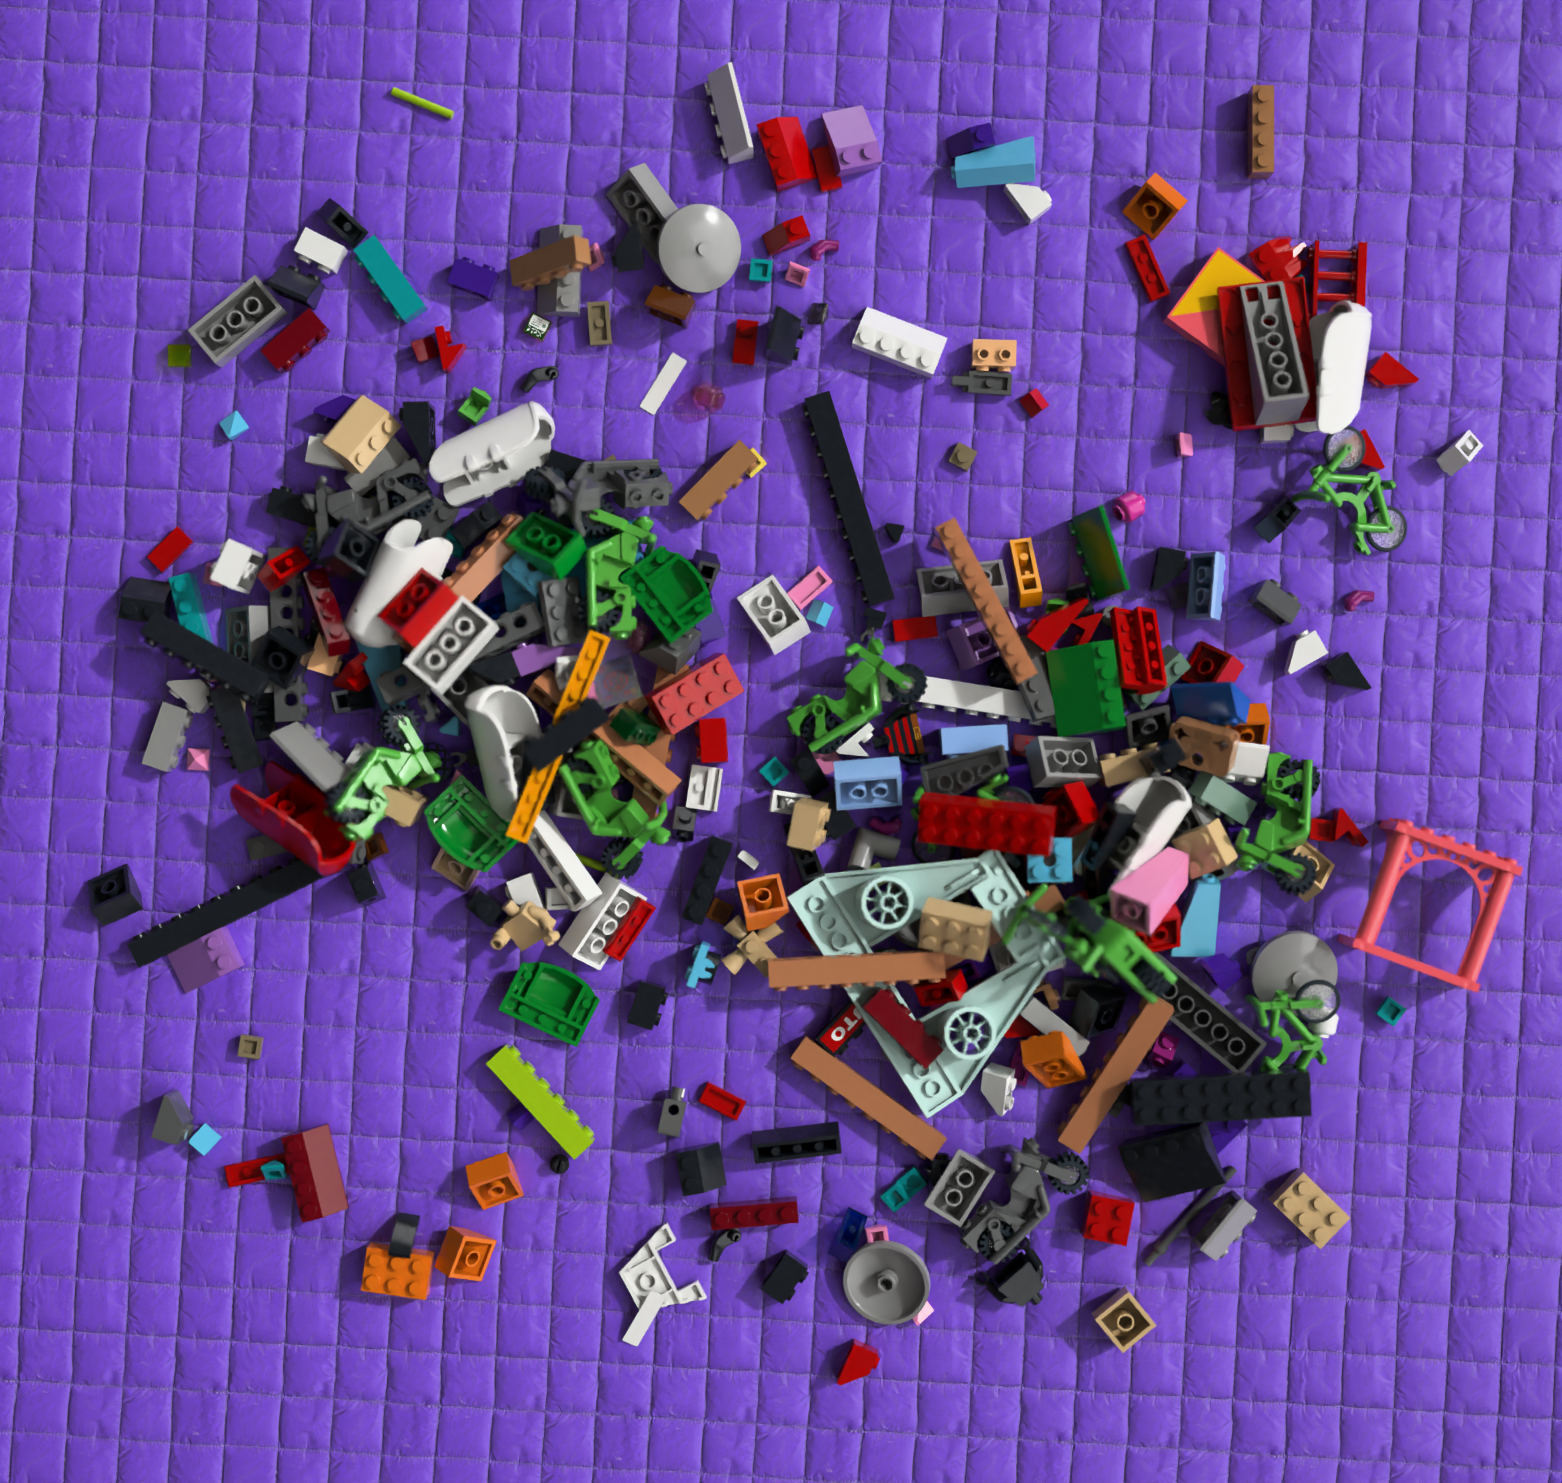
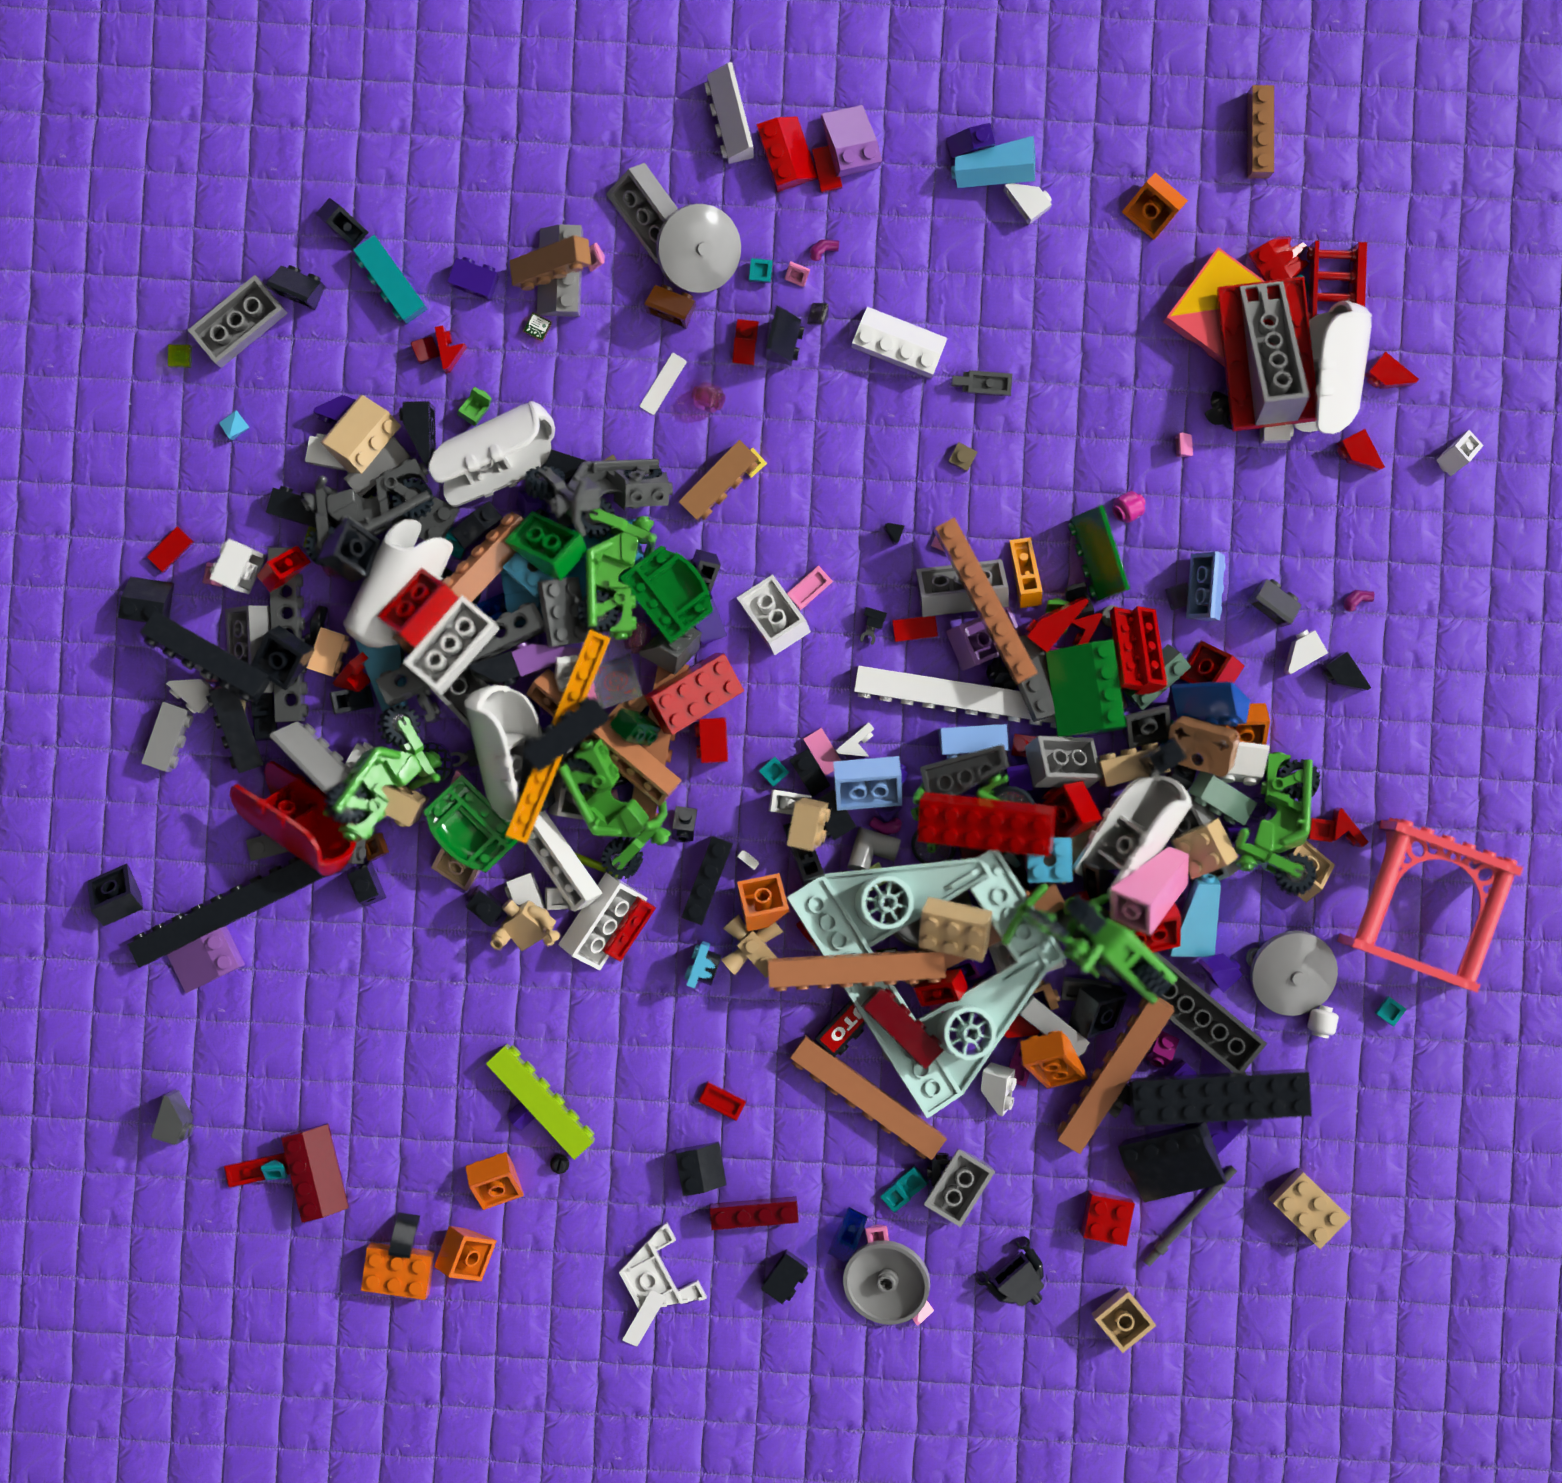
teal brick [168,572,213,643] -> none
bright pink slope [187,748,210,771] -> none
medium azure slope [188,1123,222,1156] -> none
dark tan plate [237,1034,264,1059] -> none
dark red brick [260,308,330,373] -> none
white brick [294,227,348,274] -> none
dark red brick [303,568,350,658] -> none
lime bar [391,87,454,119] -> none
medium azure slope [439,717,461,736] -> none
green slope [498,962,600,1047] -> none
black arm [520,365,559,393] -> none
dark tan plate [587,301,612,347] -> none
black slope [611,221,645,272] -> none
black brick [627,979,668,1030] -> none
dark grey torso [657,1086,687,1137] -> none
white plate [686,764,723,812] -> none
reddish brown plate [705,897,735,926] -> none
black arm [708,1228,741,1262] -> none
black brick [752,1121,842,1164] -> none
red slope [762,215,810,256] -> none
bright green piece [787,636,928,754] -> none
black brick [802,391,895,607] -> none
medium azure slope [806,599,834,627] -> none
red slope [836,1339,880,1386] -> none
torso [872,700,934,765] -> none
dark grey piece [958,1137,1089,1265] -> none
light nougat brick [971,339,1017,373] -> none
red slope [1019,388,1049,418] -> none
black slope [1080,802,1137,871] -> none
red tile [1124,234,1171,303] -> none
black slope [1149,547,1188,592] -> none
light grey slope [1192,1190,1257,1261] -> none
bright green piece [1245,980,1340,1088] -> none
black slope [1254,496,1301,543] -> none
piece [1291,426,1407,555] -> none

